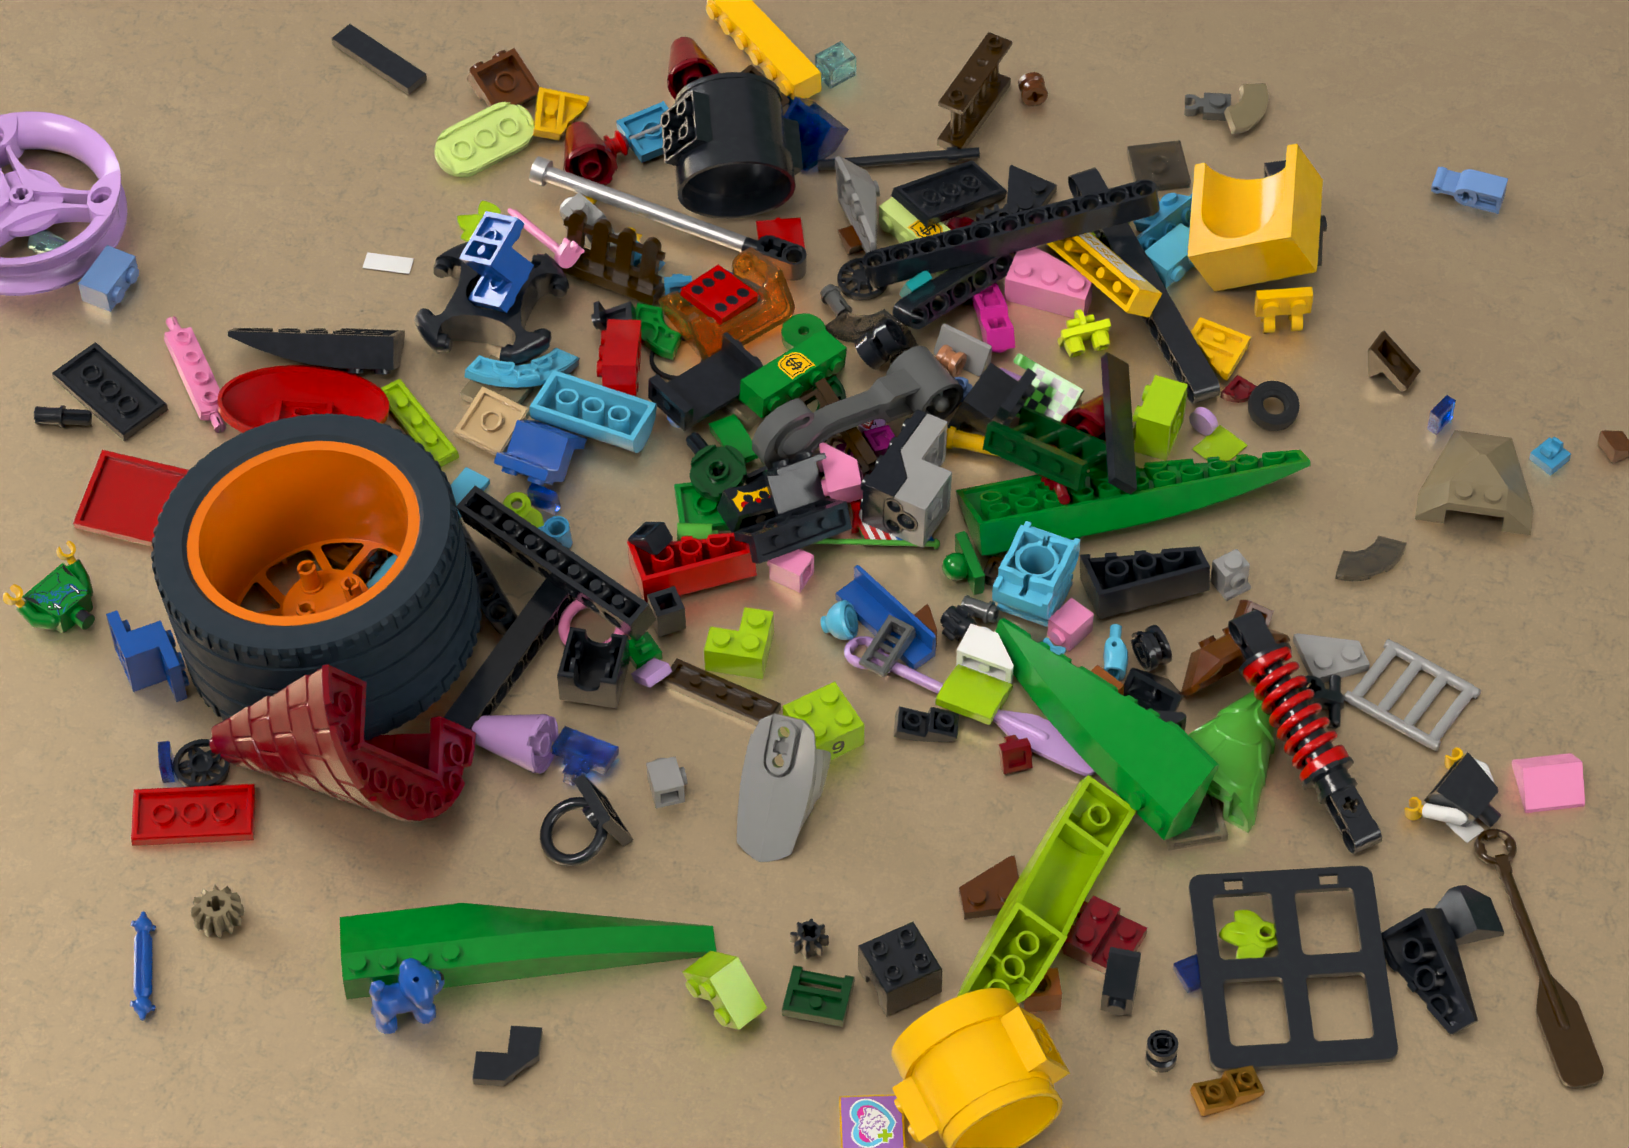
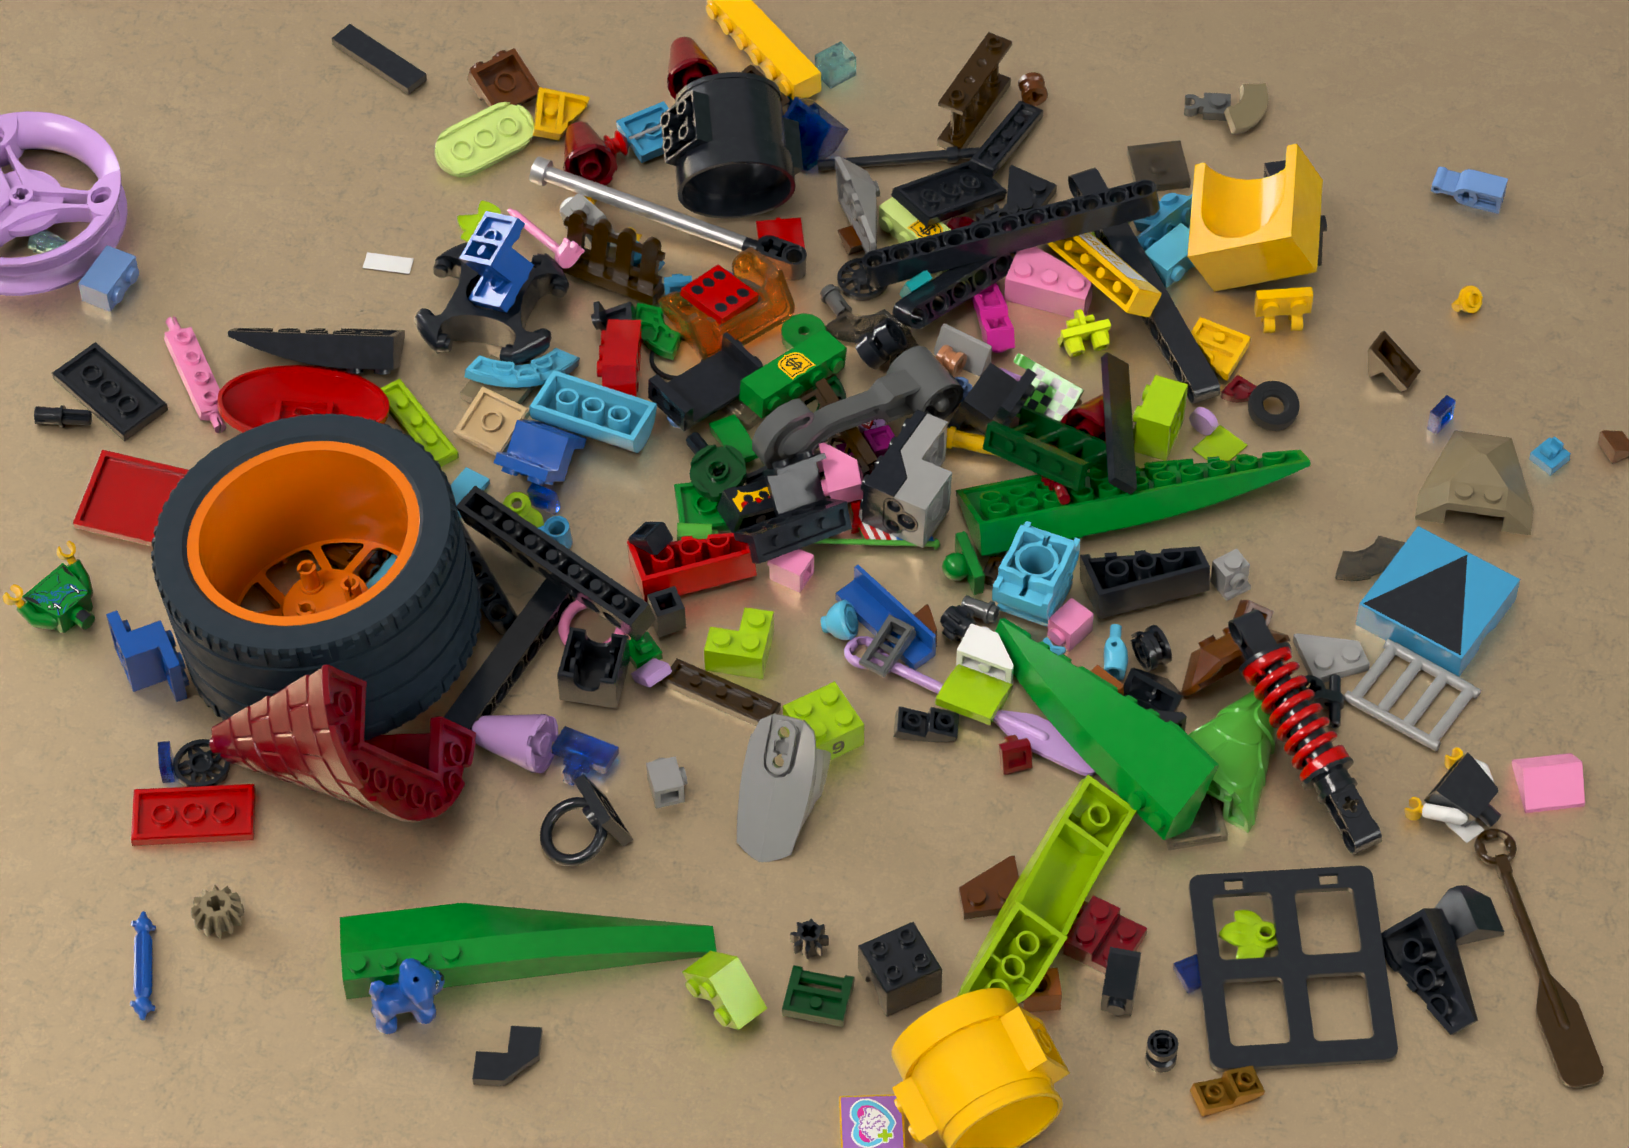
none -> black tile [969,101,1043,177]
none -> dark azure tile [1356,526,1520,677]
none -> yellow plate [1451,285,1482,313]

